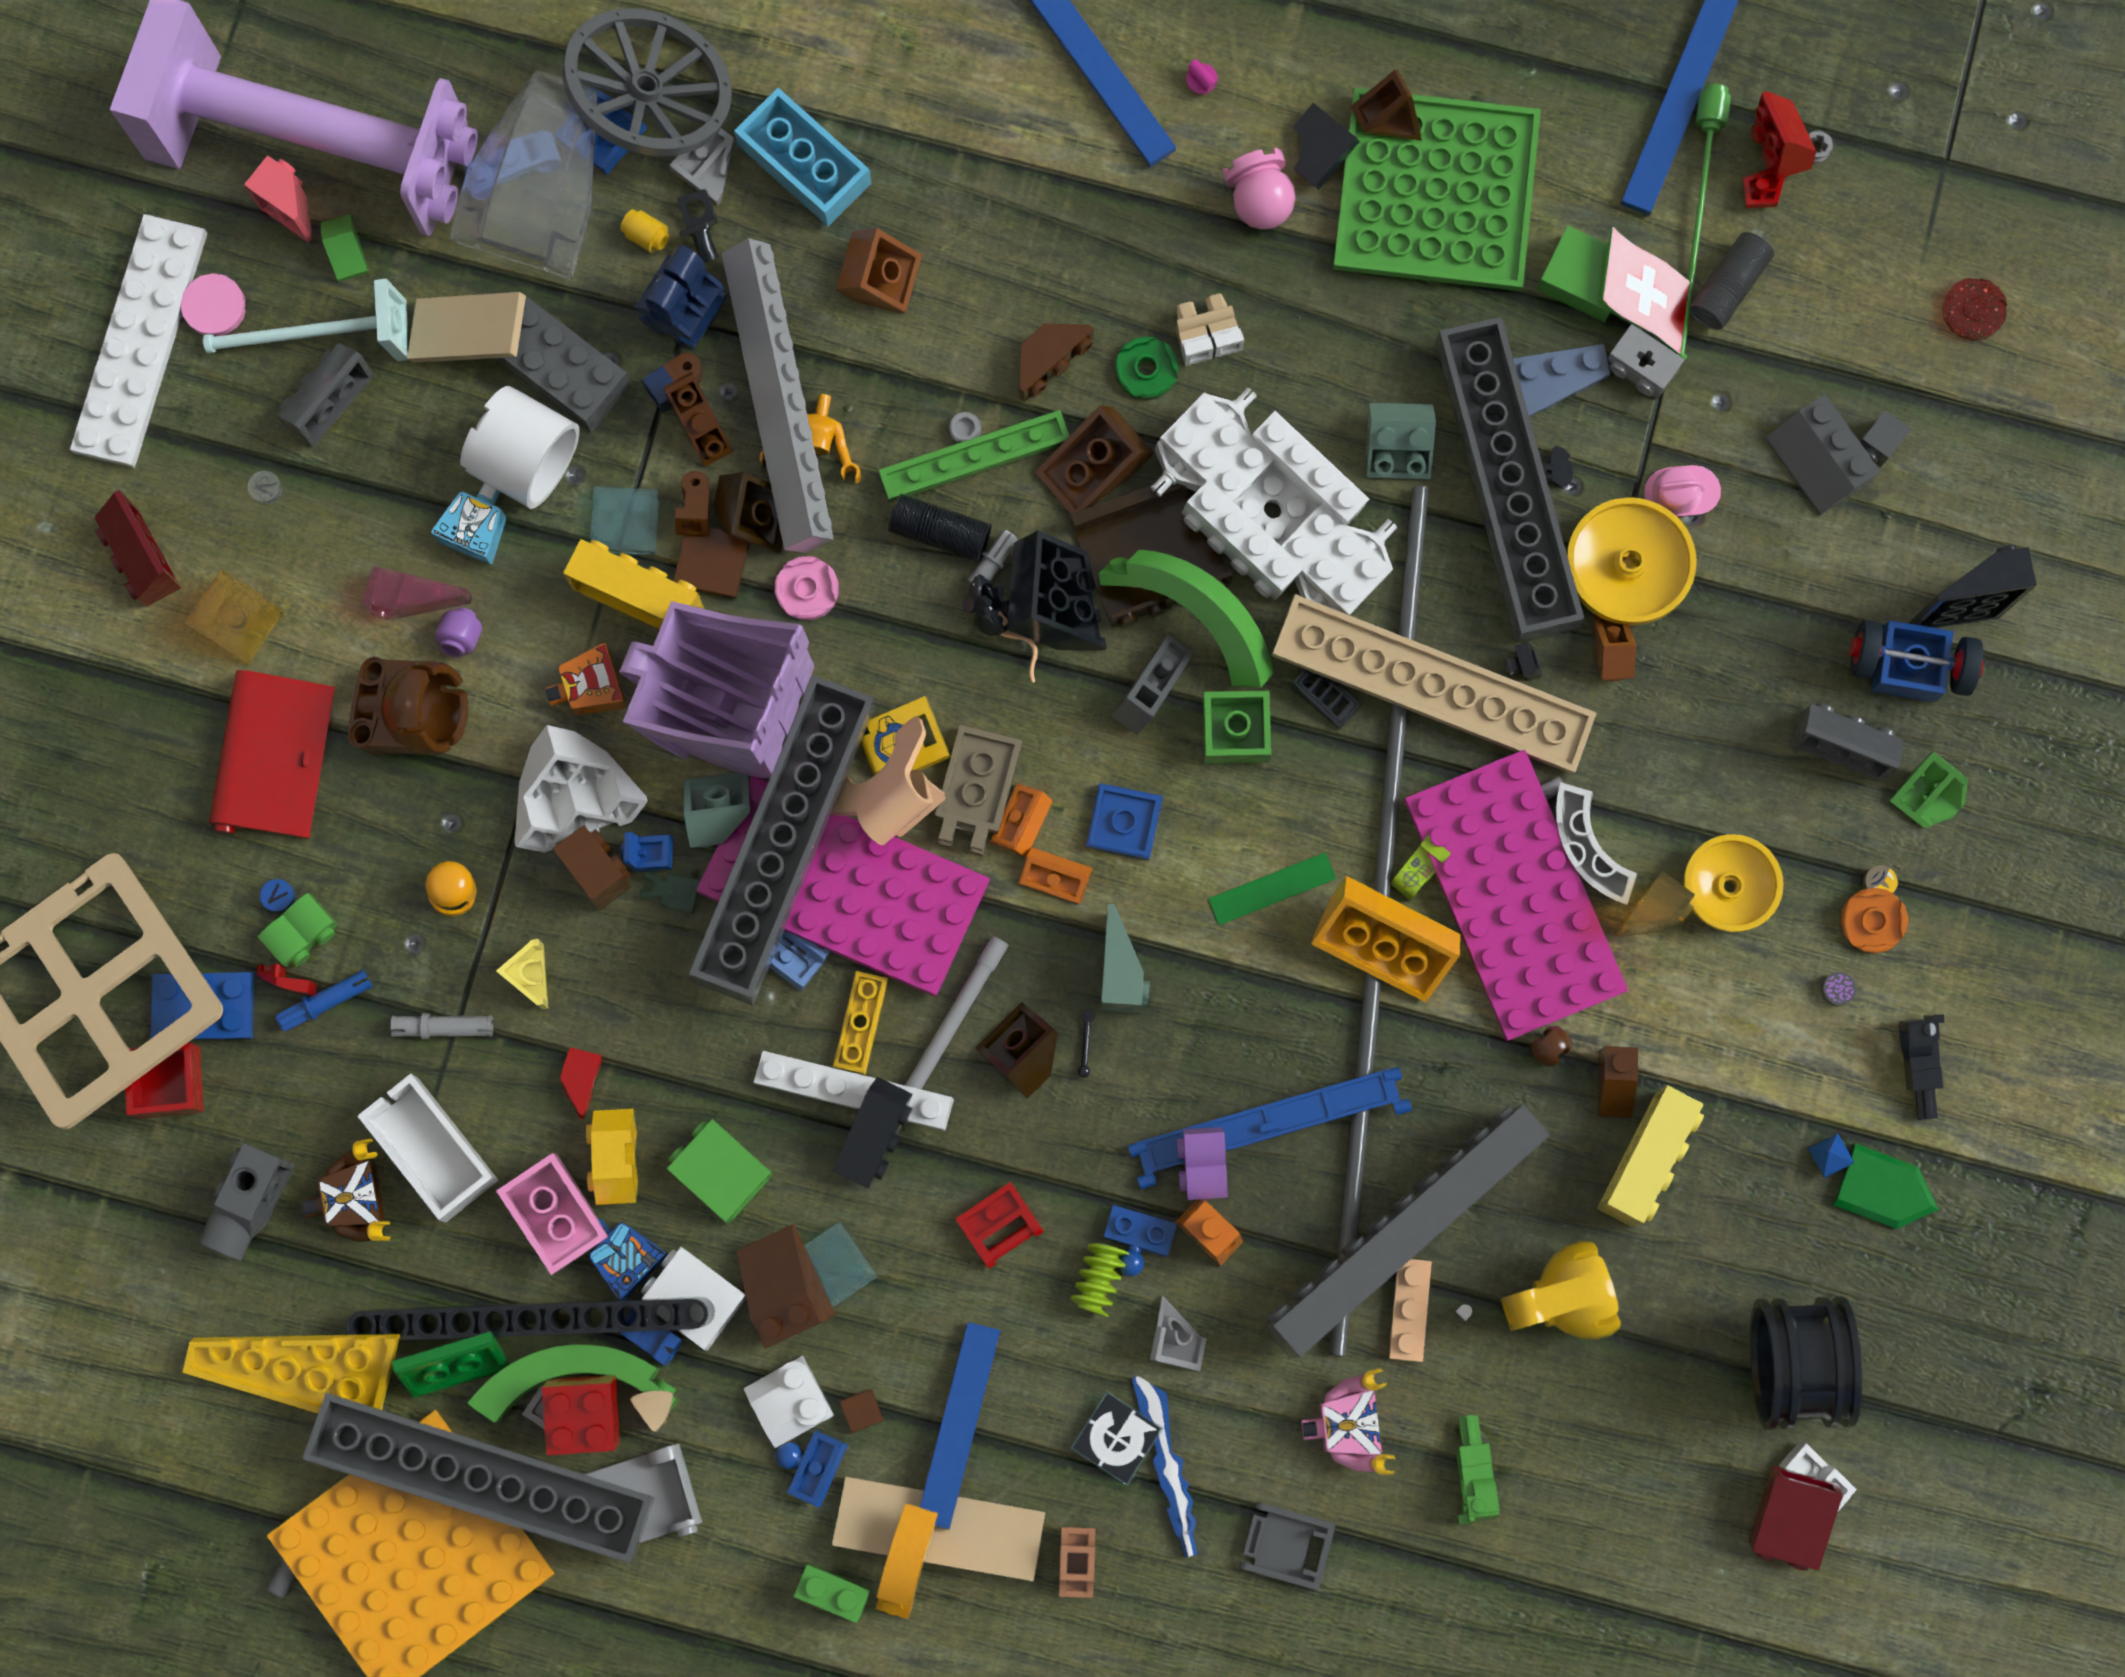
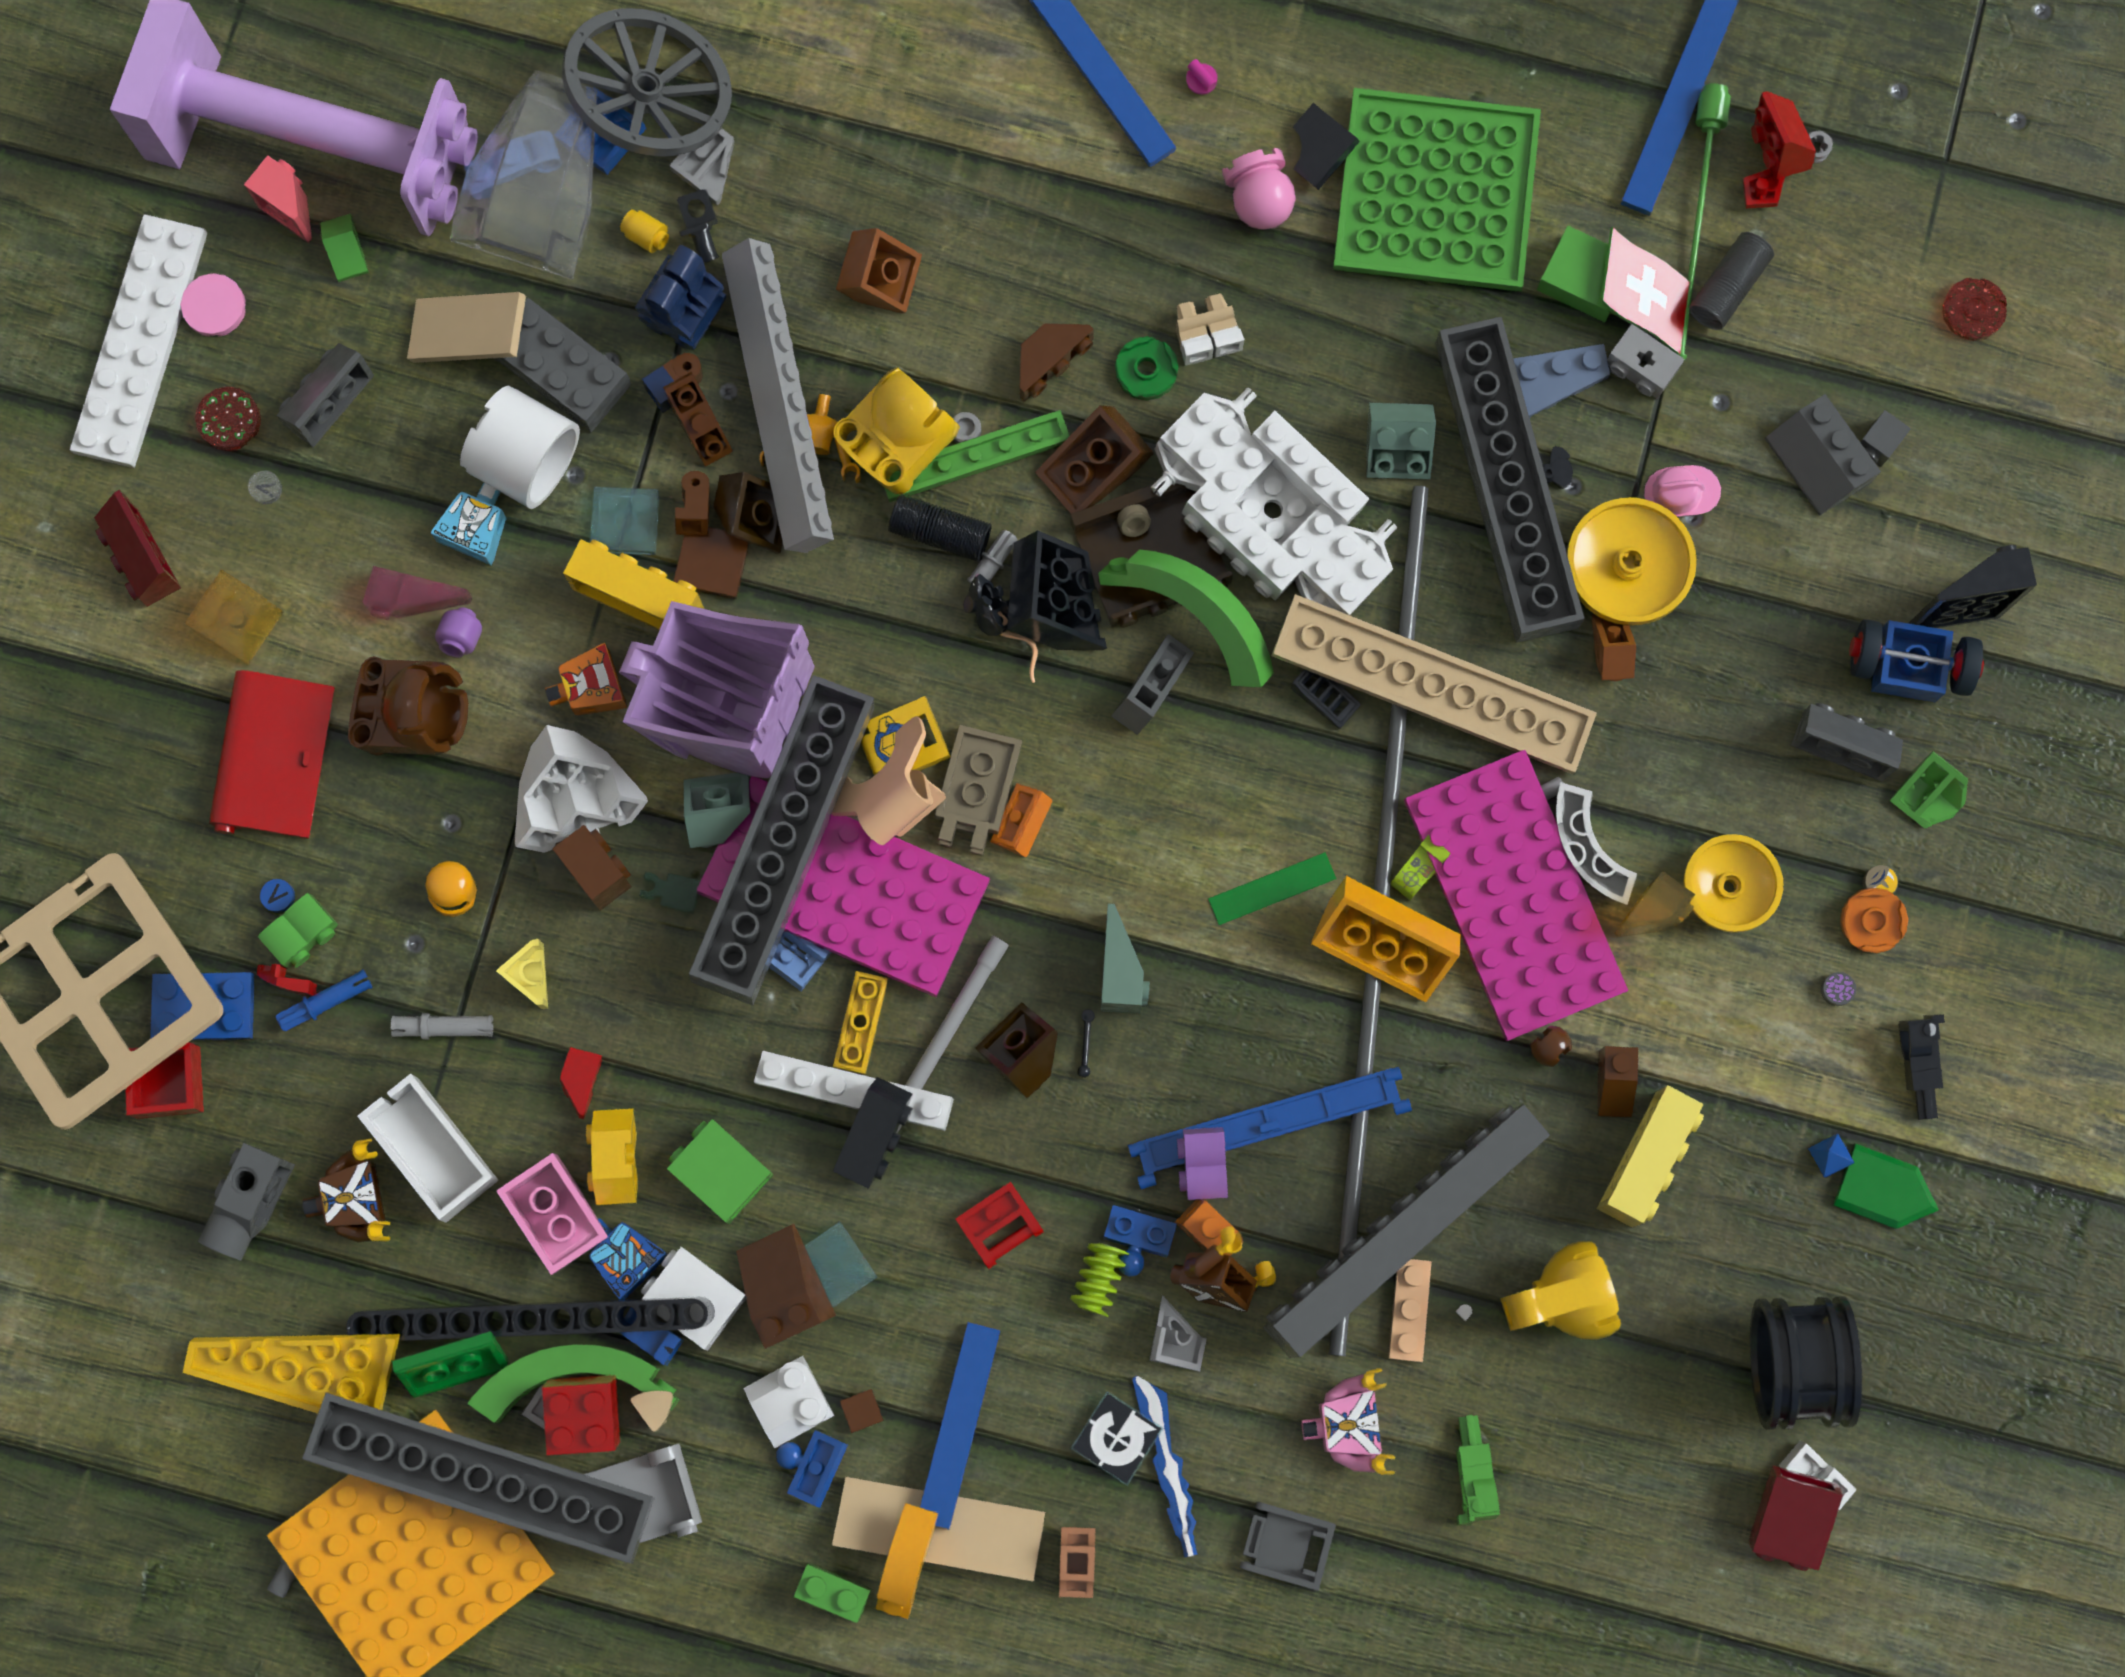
light aqua tile [203,279,409,361] -> none
blue bracket [620,832,674,872] -> none
medium azure brick [734,88,871,227] -> none
bright pink tile [775,556,839,620] -> none
orange slope [1018,847,1092,905] -> none
blue tile [1086,783,1163,861] -> none
bright green brick [1202,691,1271,764] -> none
reddish brown slope [1350,70,1422,141] -> none
black tile [1503,642,1542,680] -> none
none -> clear red tile [195,386,261,451]
none -> yellow piece [833,367,960,495]
none -> dark tan tile [1117,505,1151,537]
none -> reddish brown torso [1170,1226,1276,1312]

